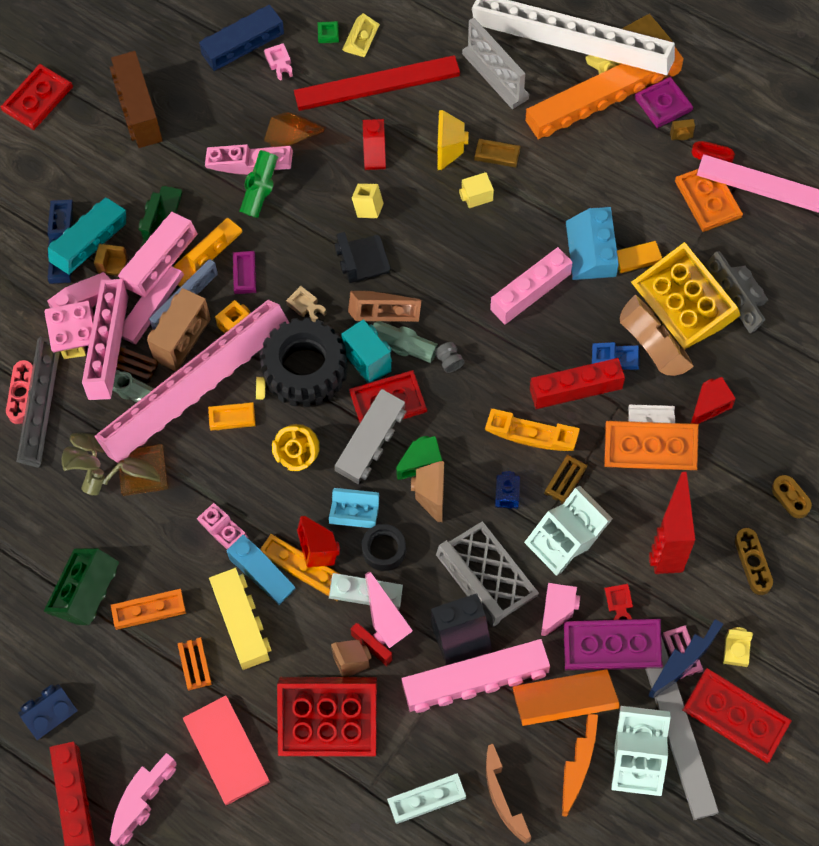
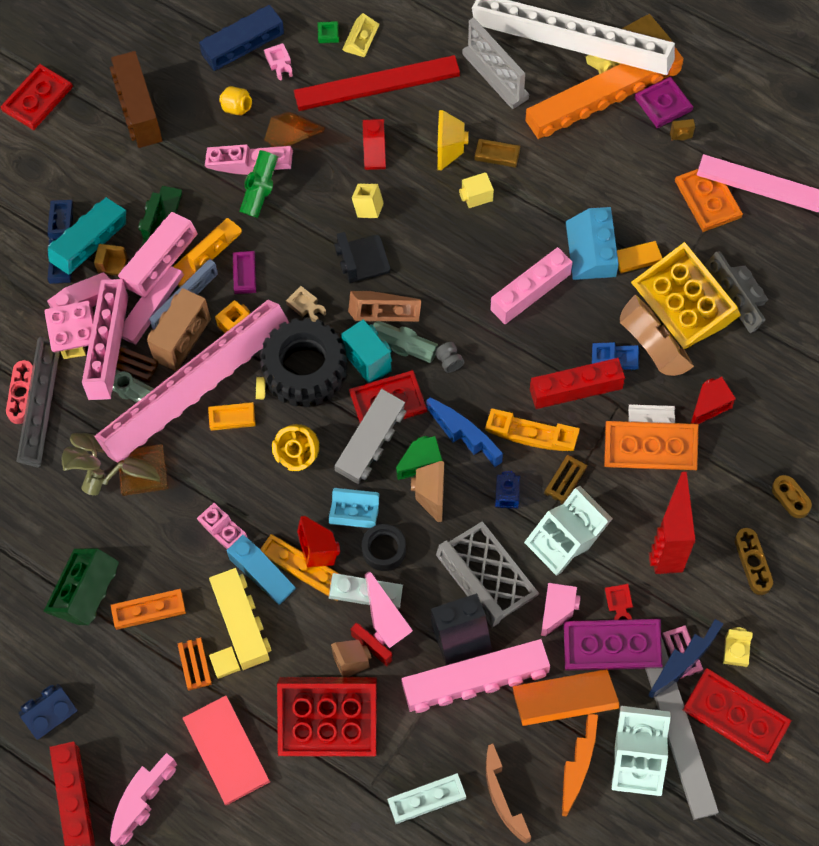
red tile [691,141,735,163] -> none
none -> light yellow tile [209,646,240,679]
none -> yellow head [219,86,252,116]
none -> blue slope [427,397,503,467]

